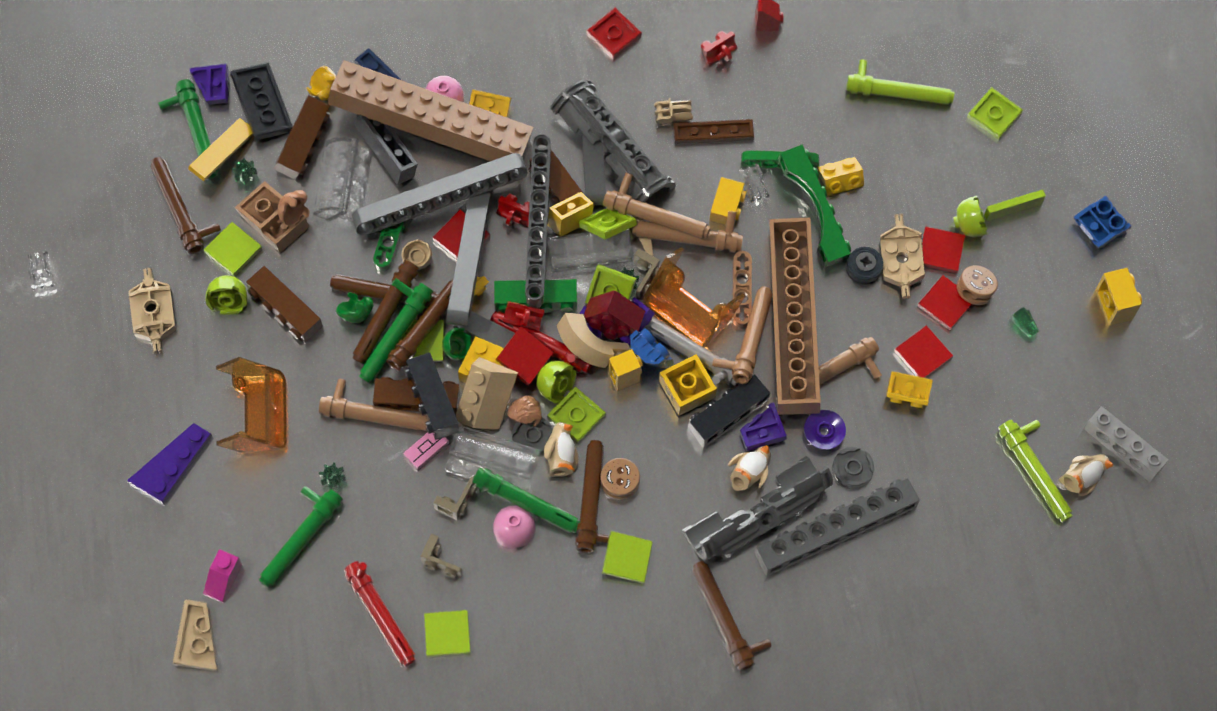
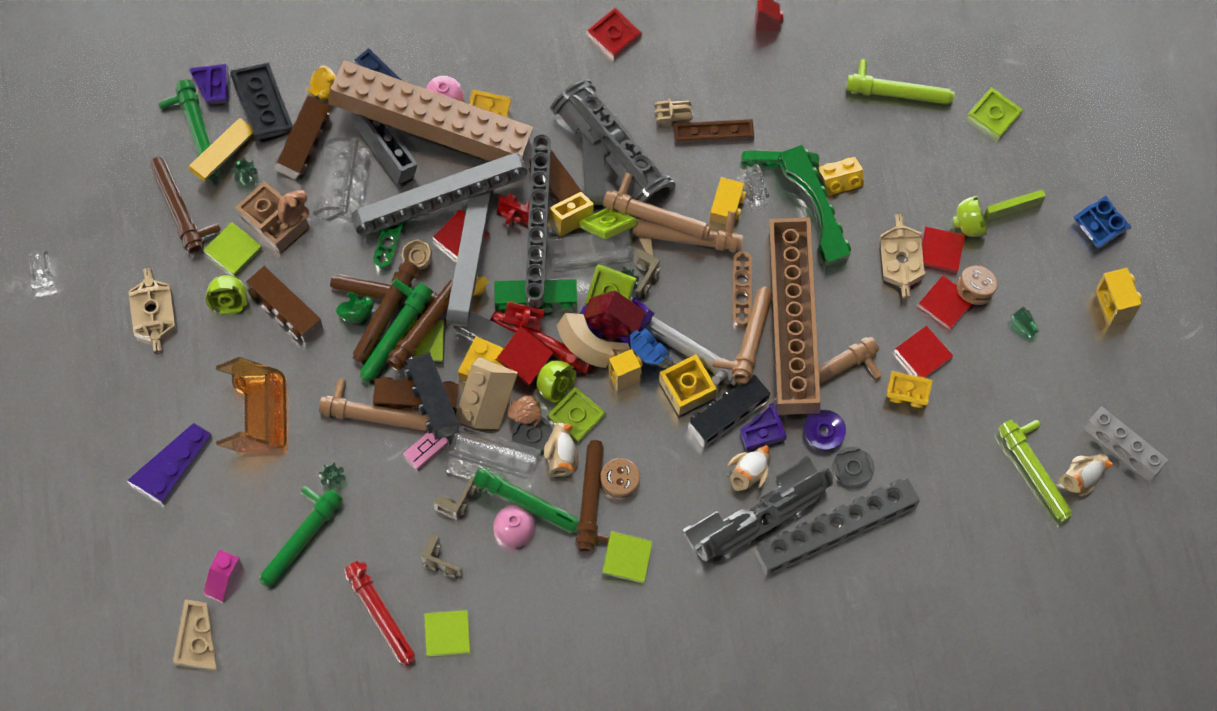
green hair [442,328,472,361] -> none
clear orange windscreen [643,247,746,347] -> none
reddish brown cylinder [692,561,771,672] -> none
red hips [700,31,738,66] -> none
black wheel [847,247,883,283] -> none

